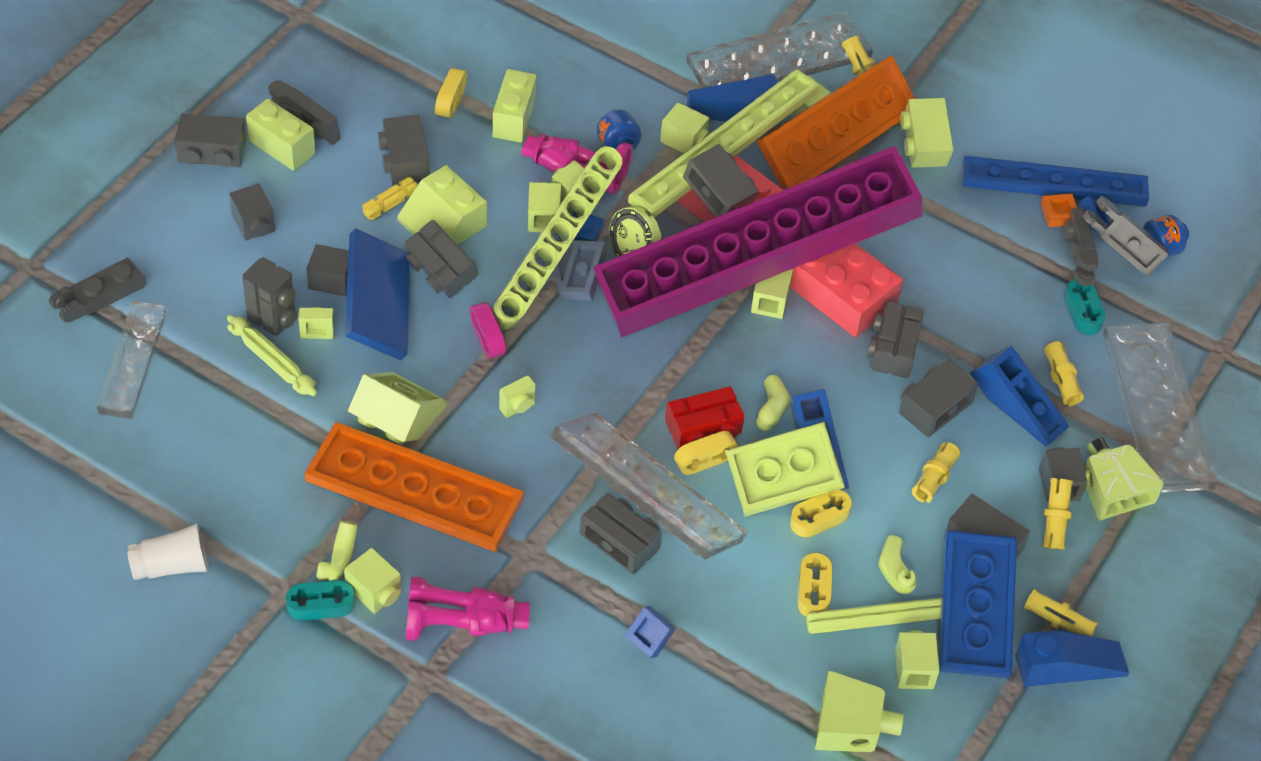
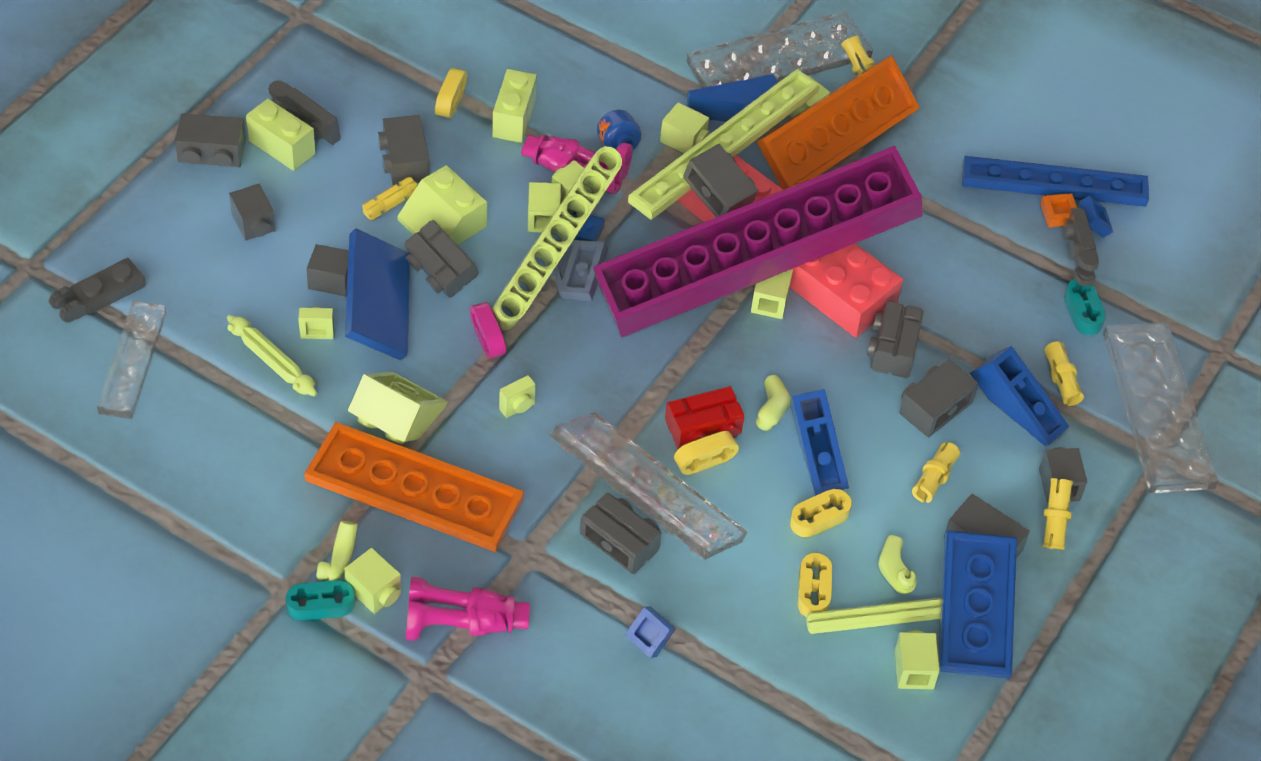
white plant [127,523,208,580] -> none
dark grey brick [242,257,297,336] -> none
tile [609,206,661,257] -> none
yellowish green tile [726,422,844,517] -> none
yellowish green torso [815,671,904,752] -> none
yellowish green brick [900,98,954,168] -> none
blue slope [1015,630,1129,687] -> none
light yellow pin [1024,589,1098,636] -> none
hinge [1083,196,1169,276] -> none
yellowish green torso [1084,438,1164,521] -> none
blue head [1143,215,1189,257] -> none

